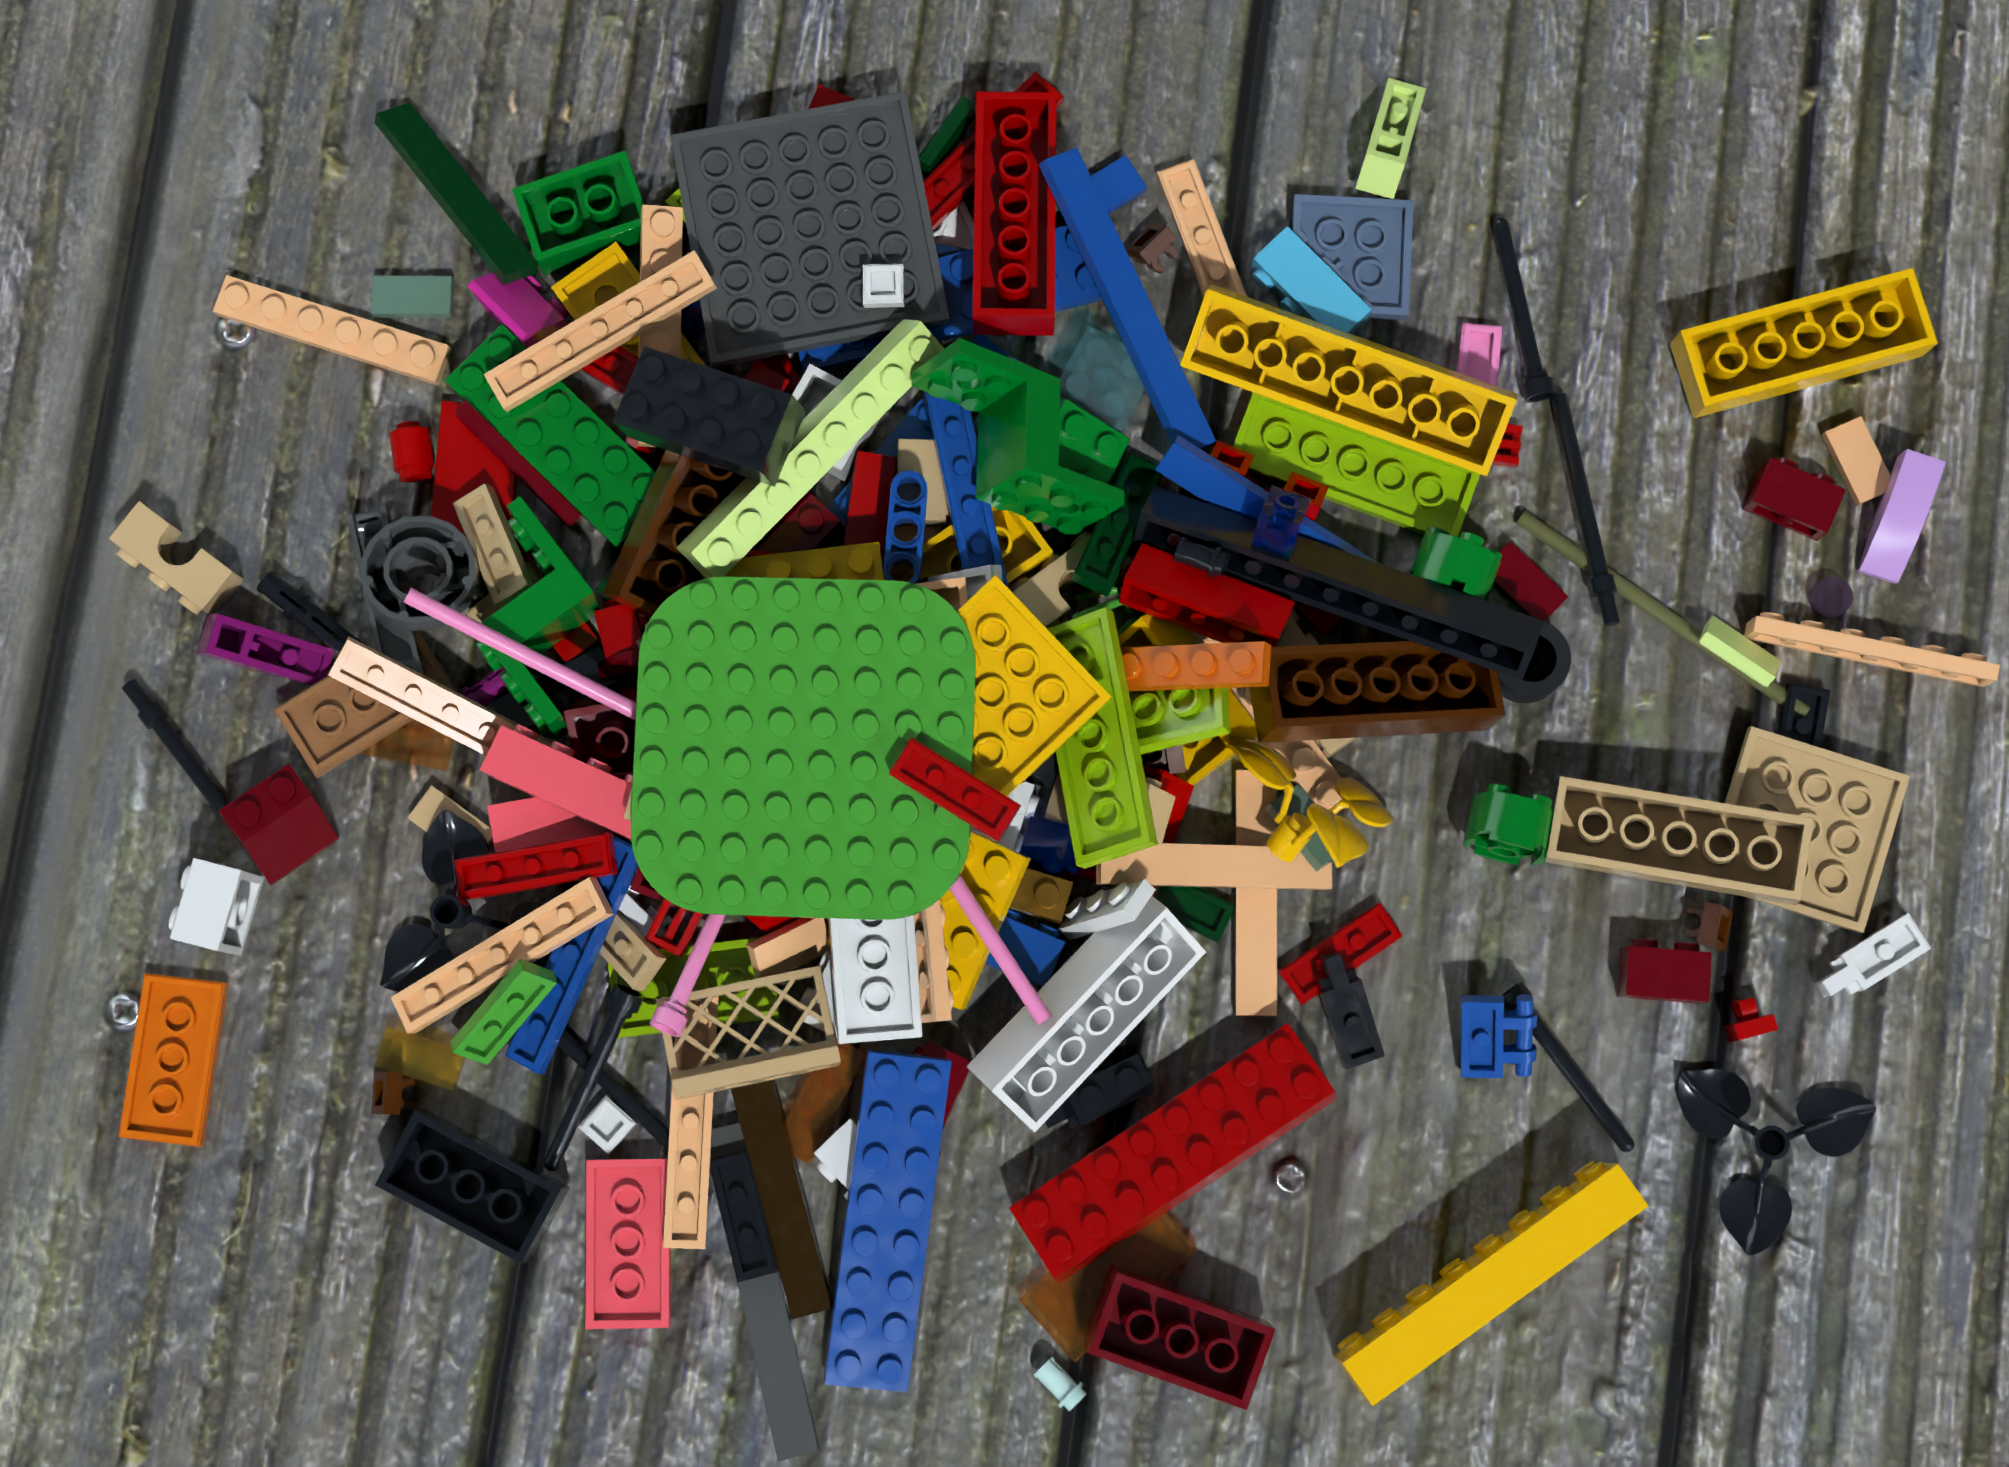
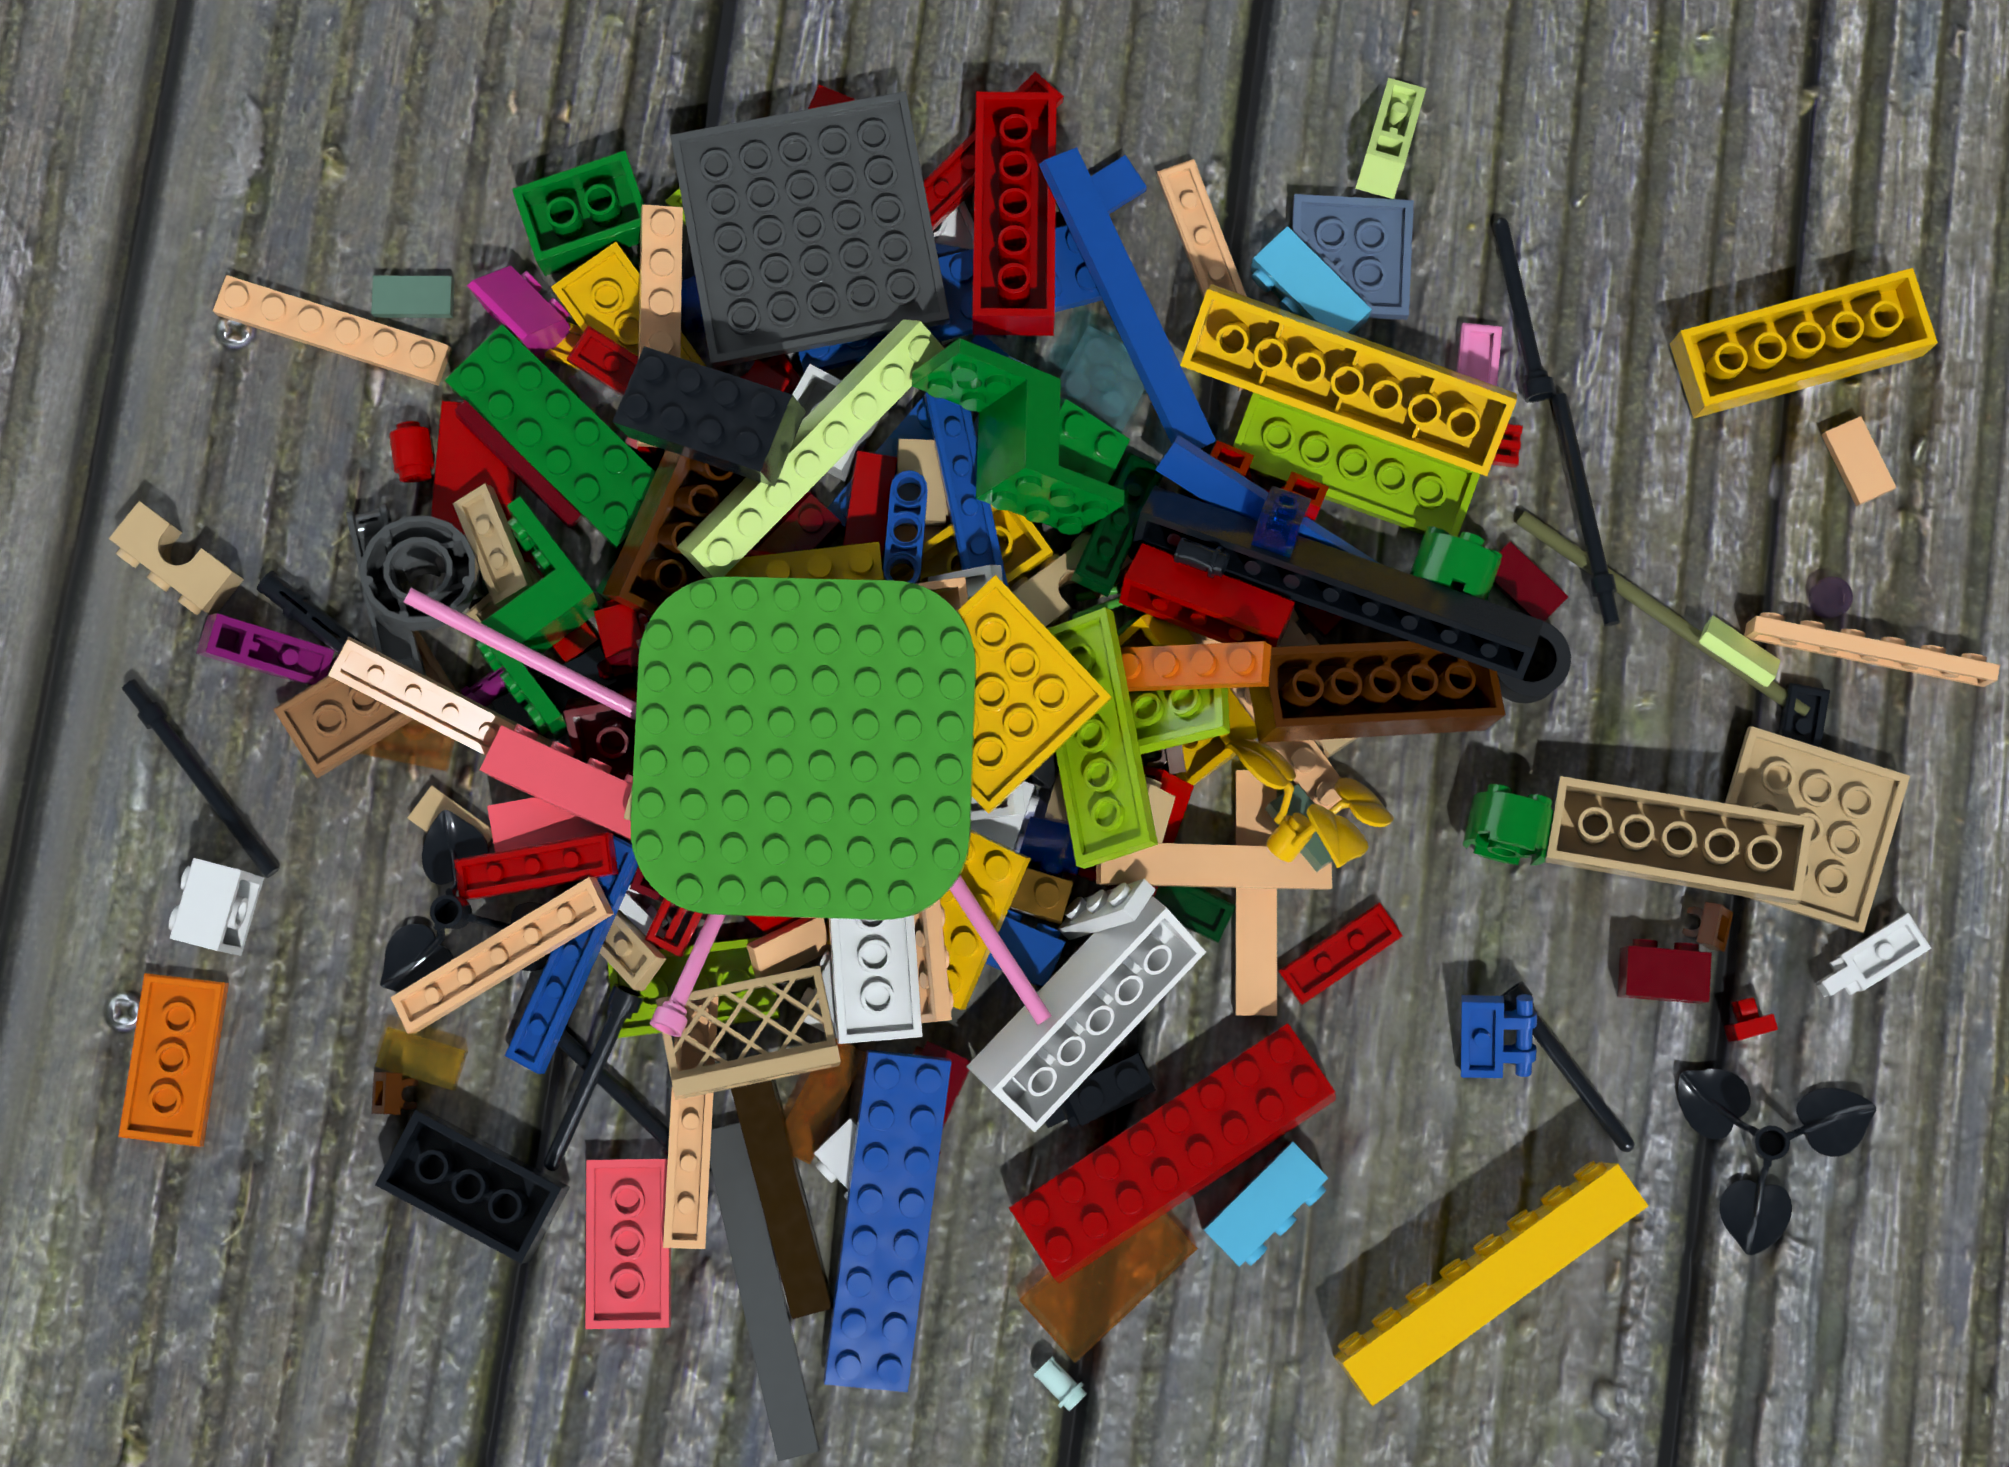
dark red slope [218,764,339,886] -> none
dark green tile [375,103,539,285] -> none
bright green plate [450,959,557,1065] -> none
light nougat plate [483,250,717,412] -> none
white tile [578,1095,638,1154] -> none
black tile [710,1150,779,1283] -> none
white tile [863,264,904,308] -> none
red tile [888,738,1021,842] -> none
dark green tile [919,96,976,177] -> none
dark red brick [1082,1265,1276,1410] -> none
reddish brown tile [1125,223,1179,273] -> none
black hinge [1318,950,1385,1070] -> none
dark red brick [1742,457,1846,541] -> none
lavender slope [1857,449,1946,584] -> none
none -> medium azure brick [1202,1141,1328,1267]

